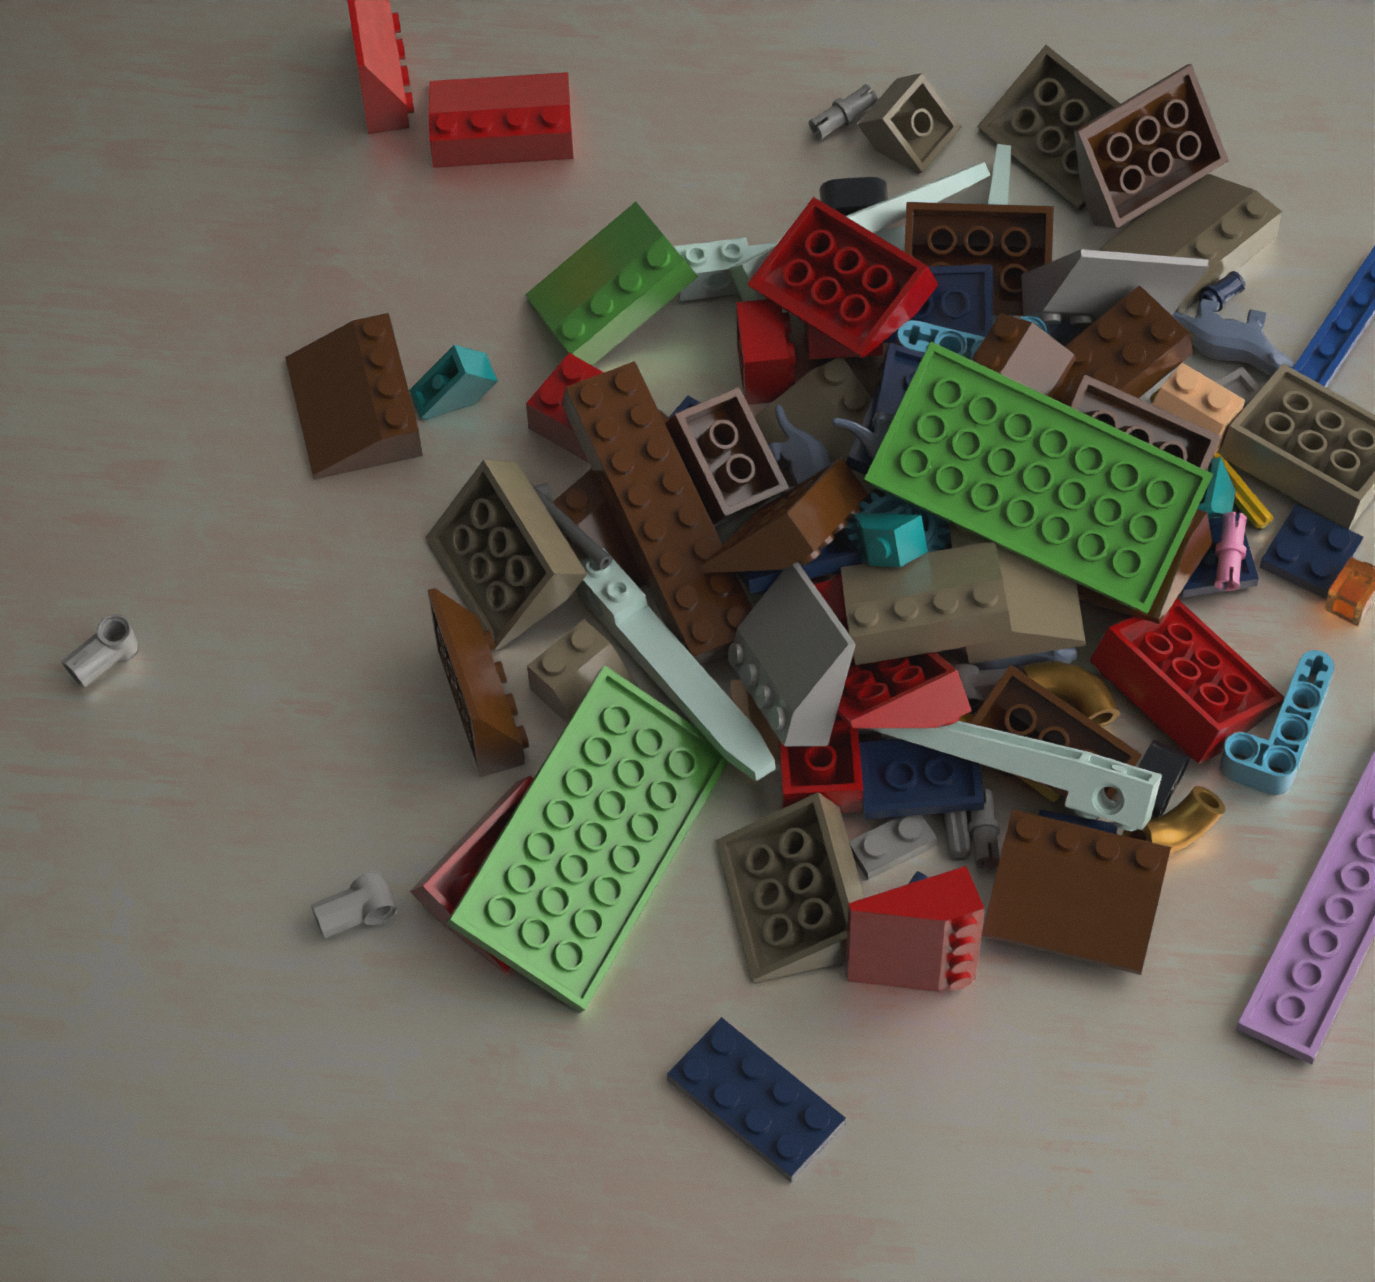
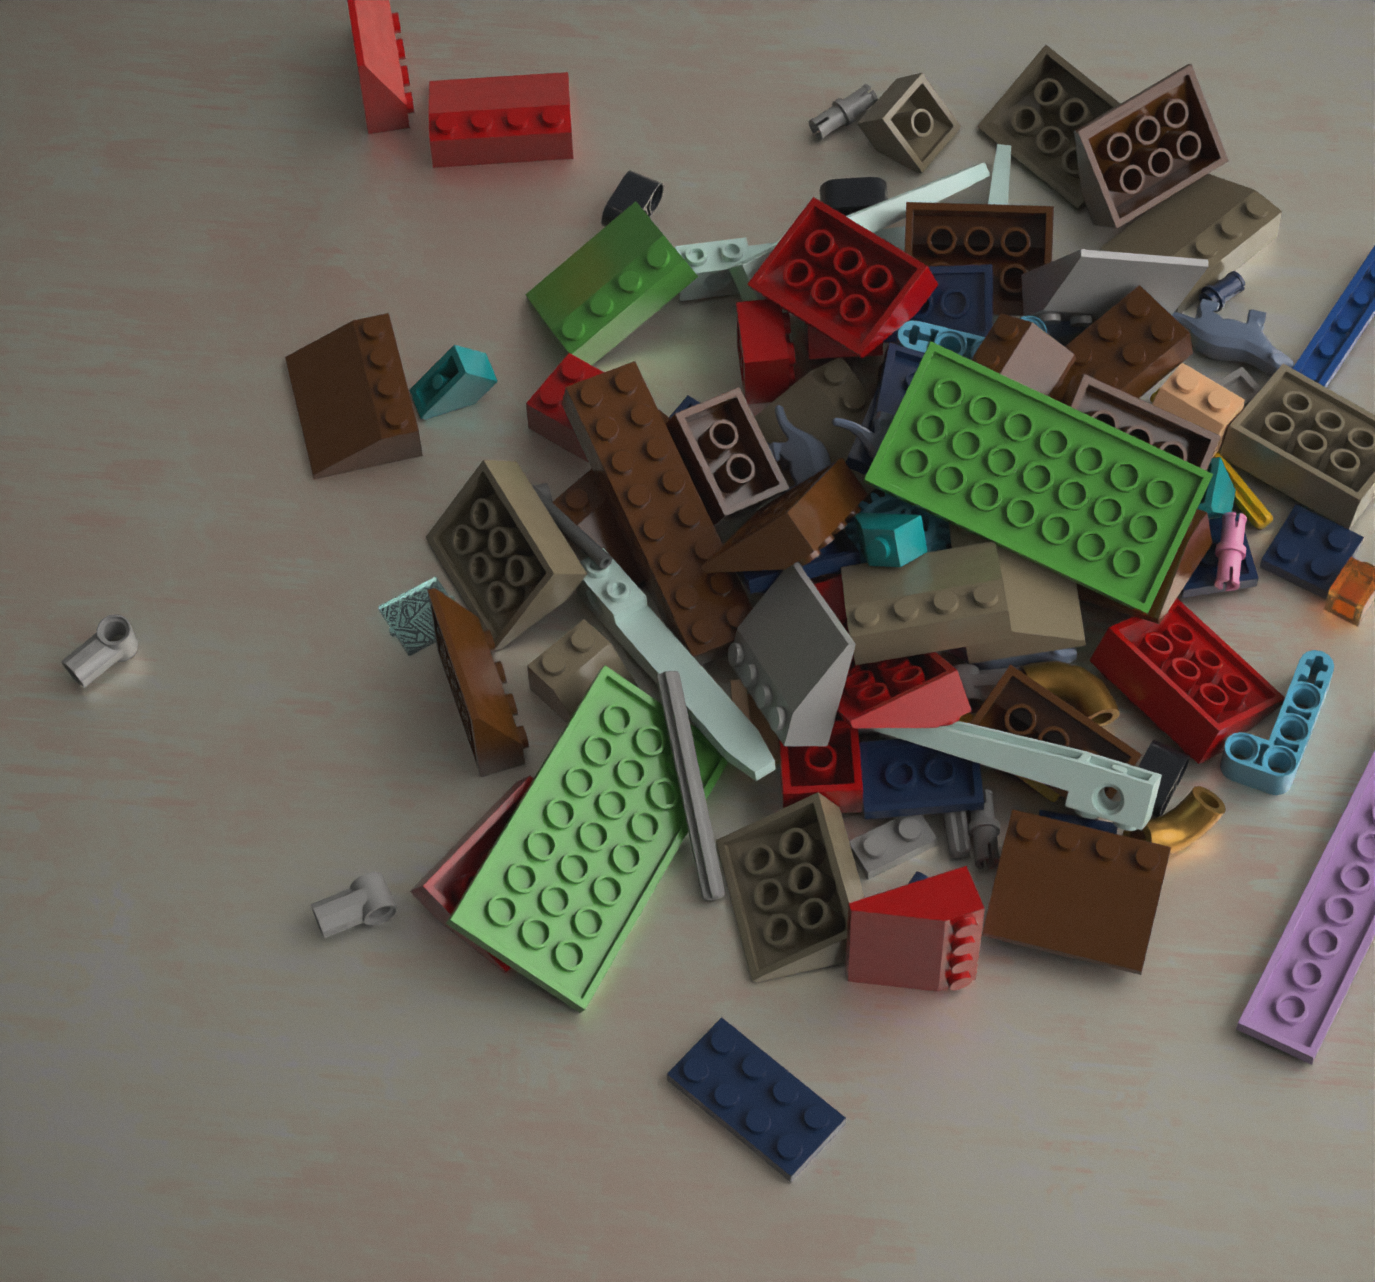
none -> clear light blue piece [378,576,456,656]
none -> black beam [601,170,664,227]
none -> light grey axle [657,671,725,901]

